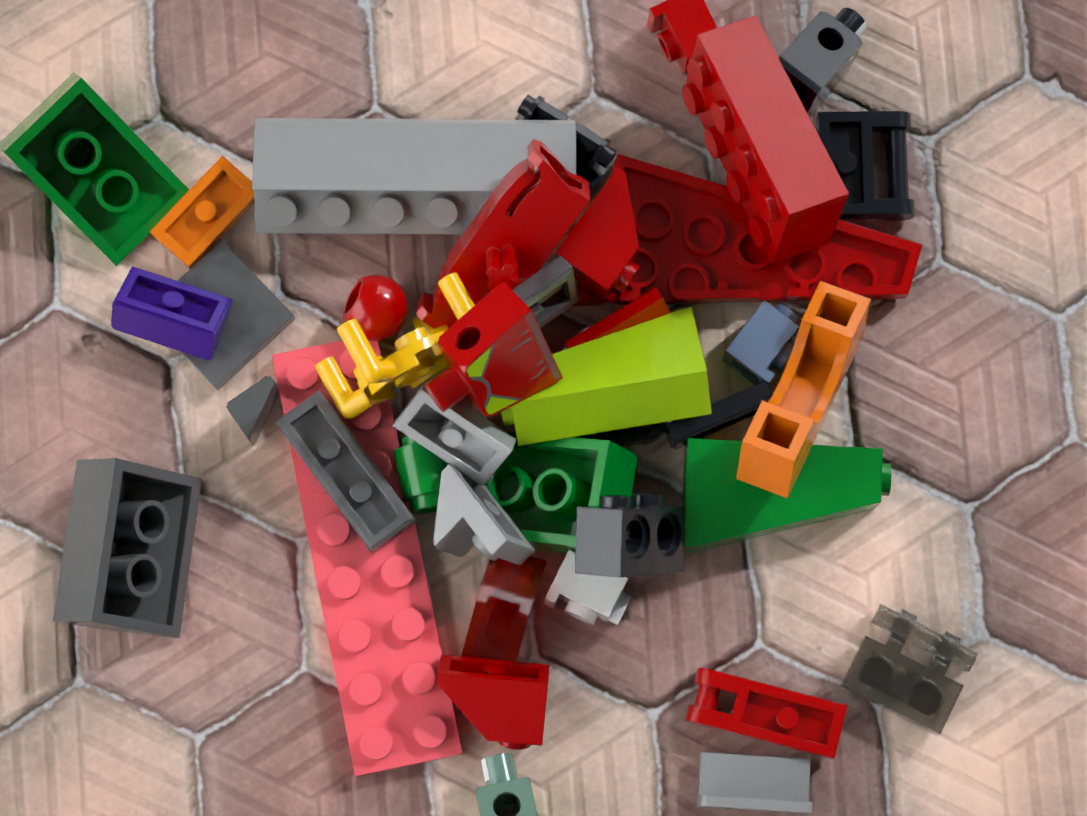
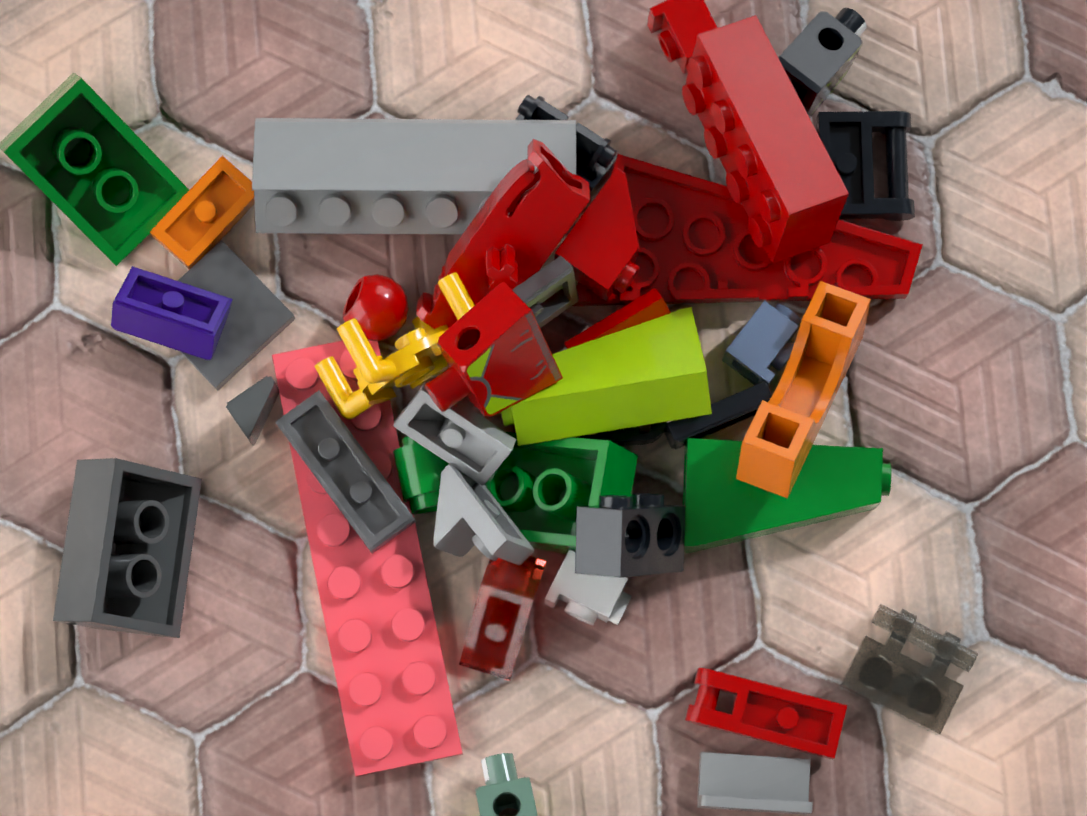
red slope [437,654,550,750] -> none

